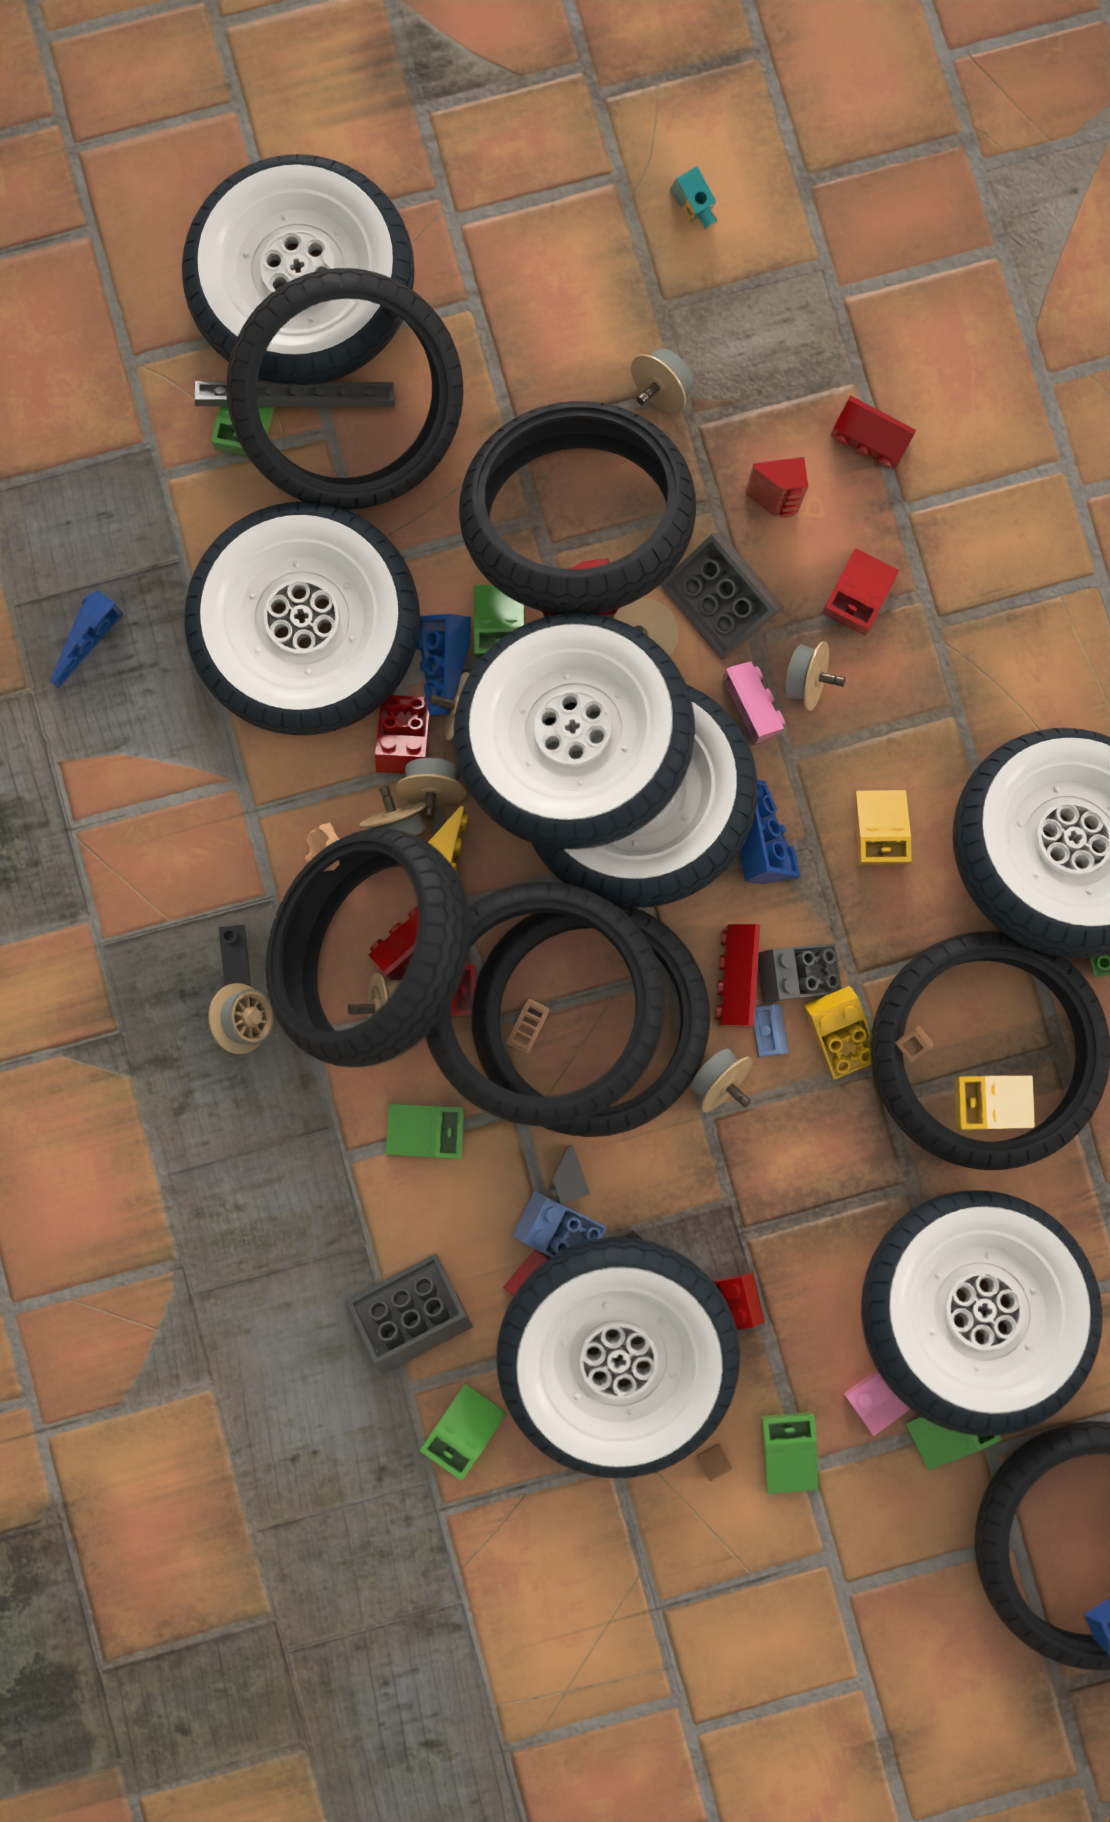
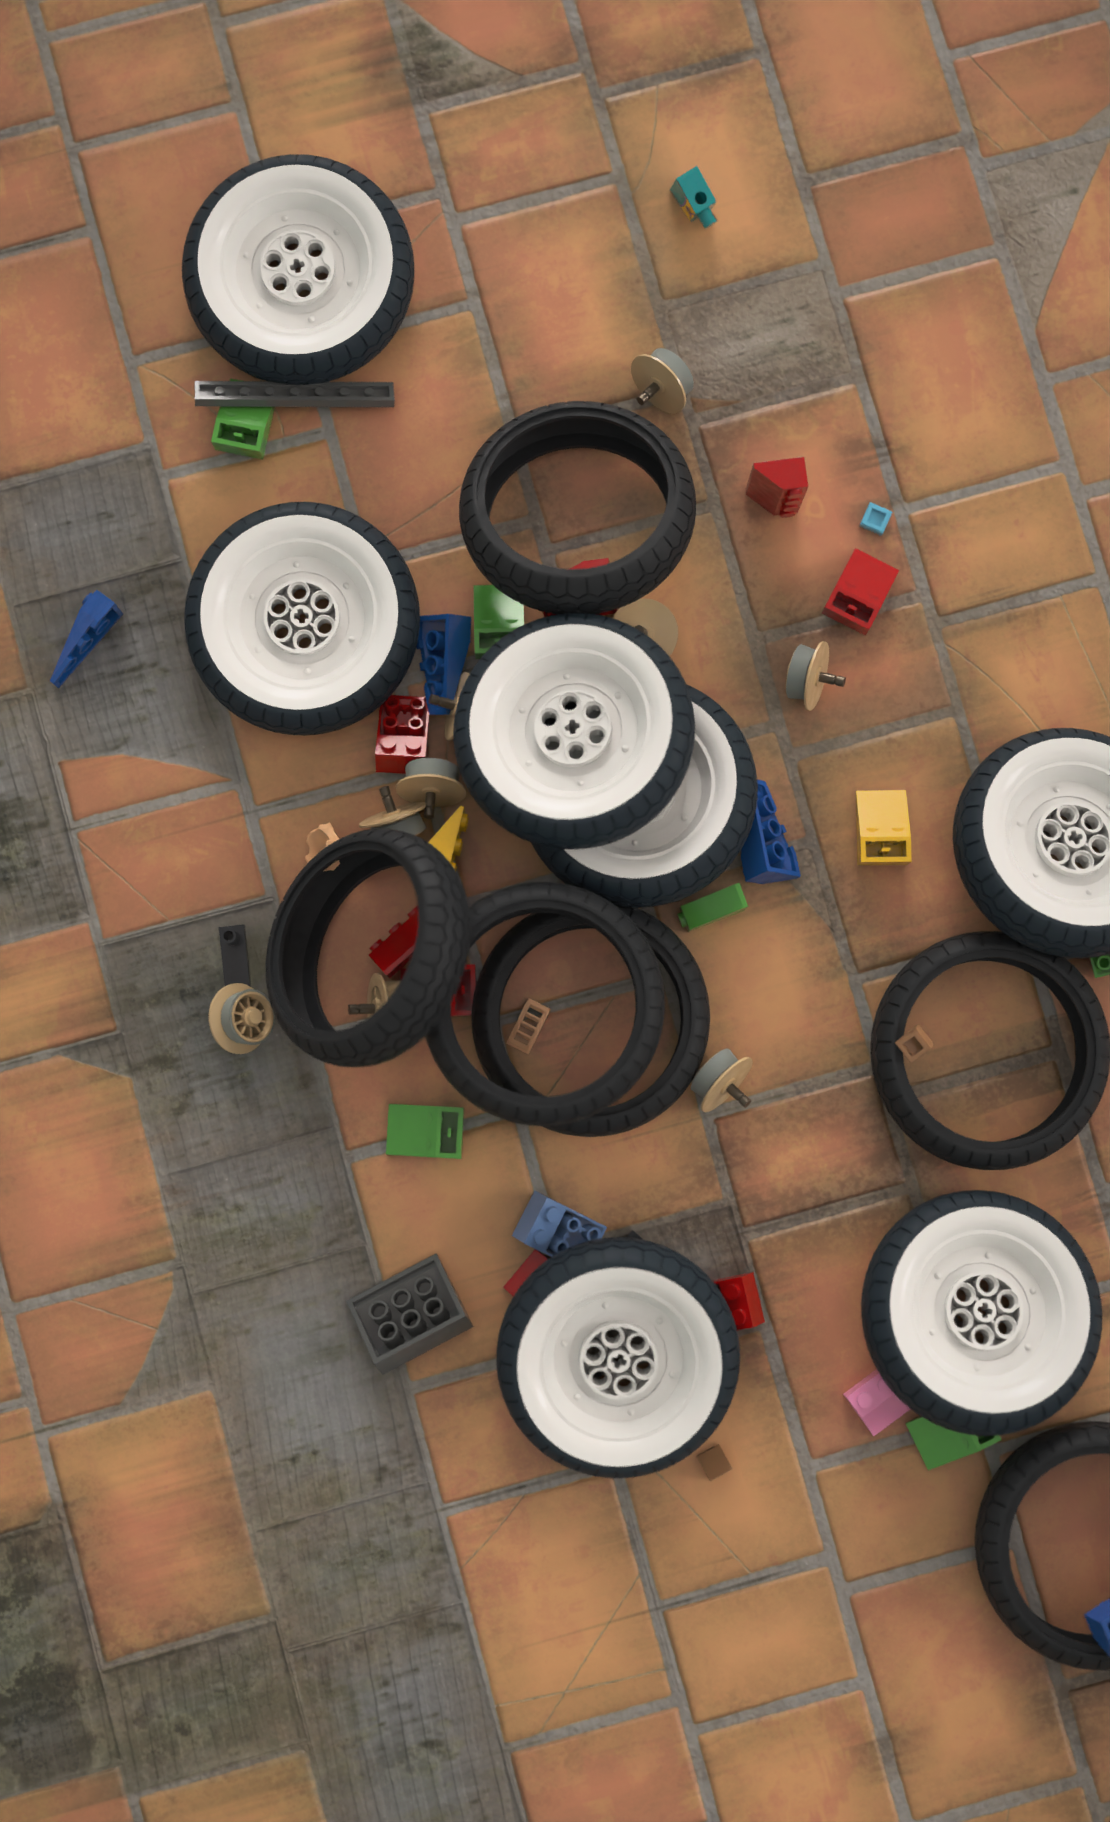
black tyre [226,268,464,510] -> none
bright green slope [420,1383,507,1481] -> none
dark grey slope [549,1145,590,1204] -> none
dark grey slope [660,532,784,659] -> none
red slope [715,924,760,1028] -> none
bright pink slope [722,661,785,745] -> none
light blue slope [754,1003,789,1057] -> none
dark grey slope [758,944,842,1003] -> none
bright green slope [760,1412,819,1494] -> none
yellow slope [803,986,871,1080] -> none
red slope [831,395,916,469] -> none
slope [954,1076,1034,1129] -> none
none -> bright green slope [677,883,748,932]
none -> medium azure tile [859,502,892,536]

